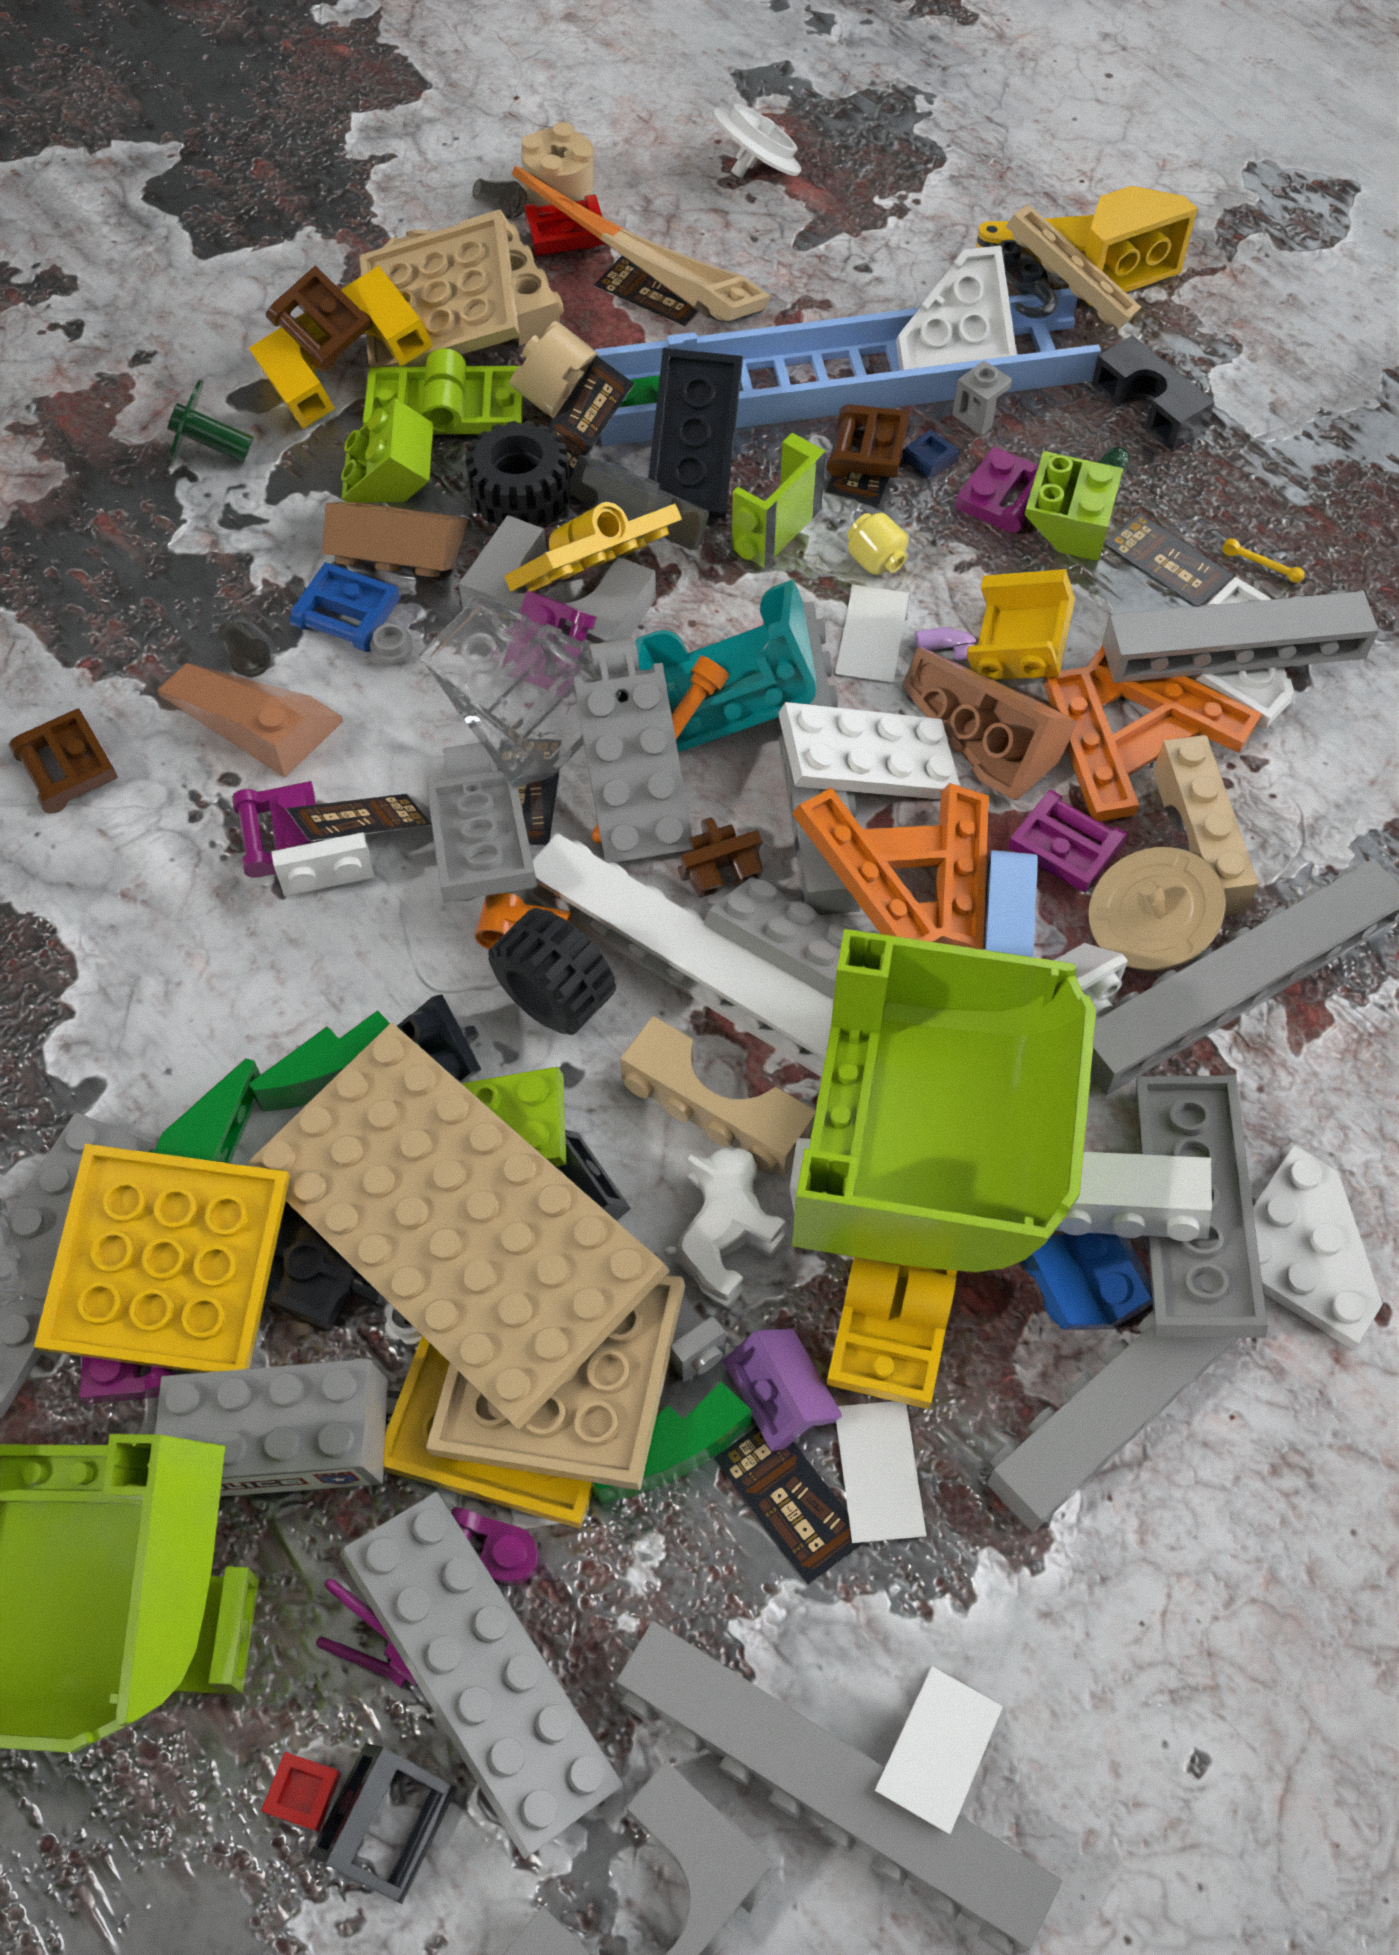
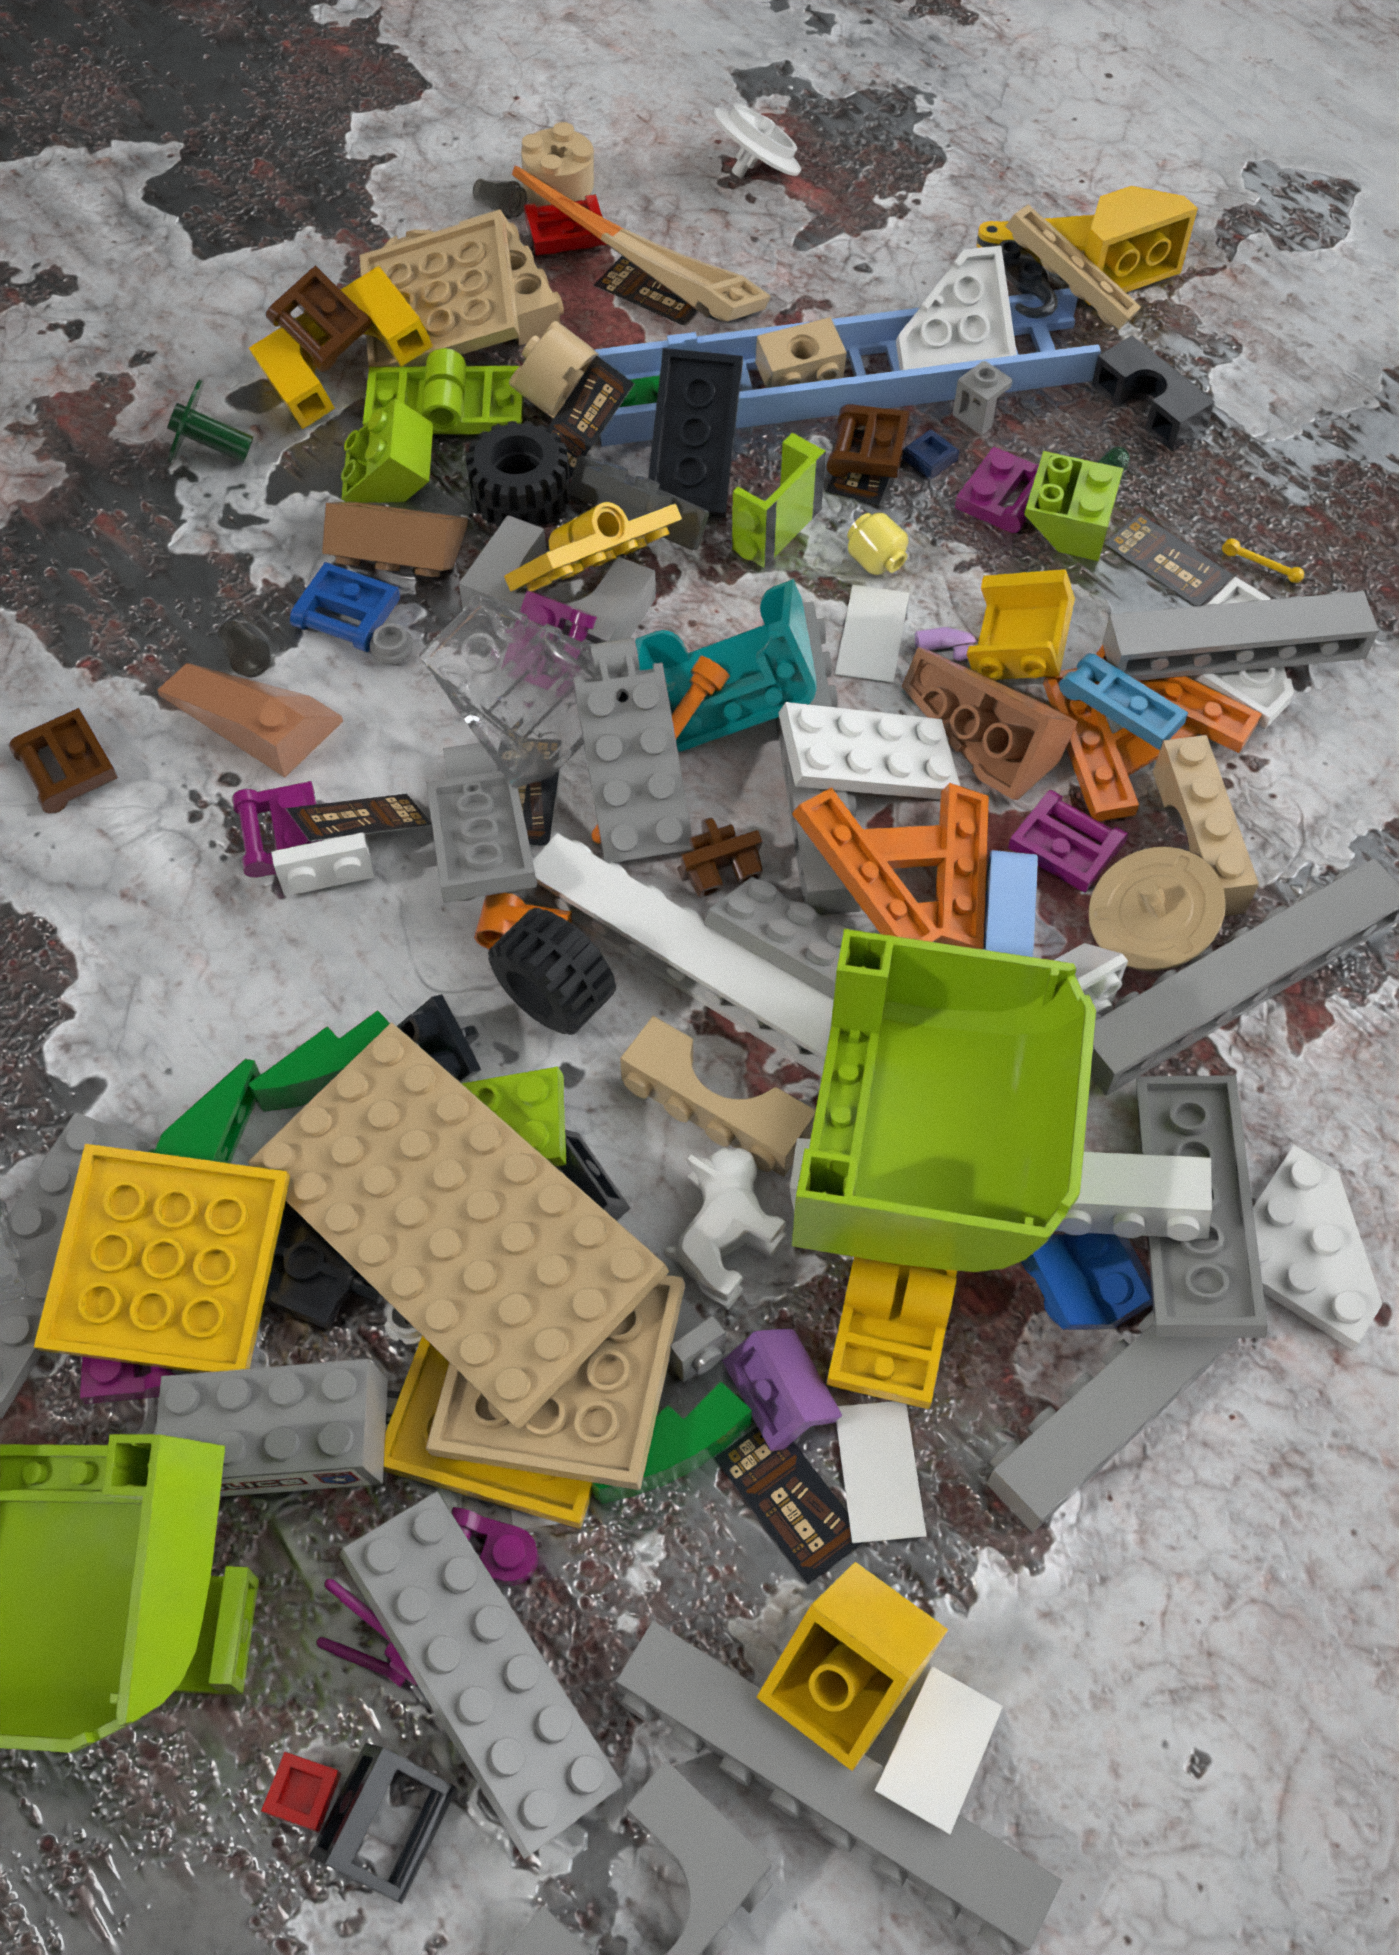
none -> tan brick [755,317,847,388]
none -> yellow slope [756,1562,948,1771]
none -> dark azure plate [1059,653,1188,750]

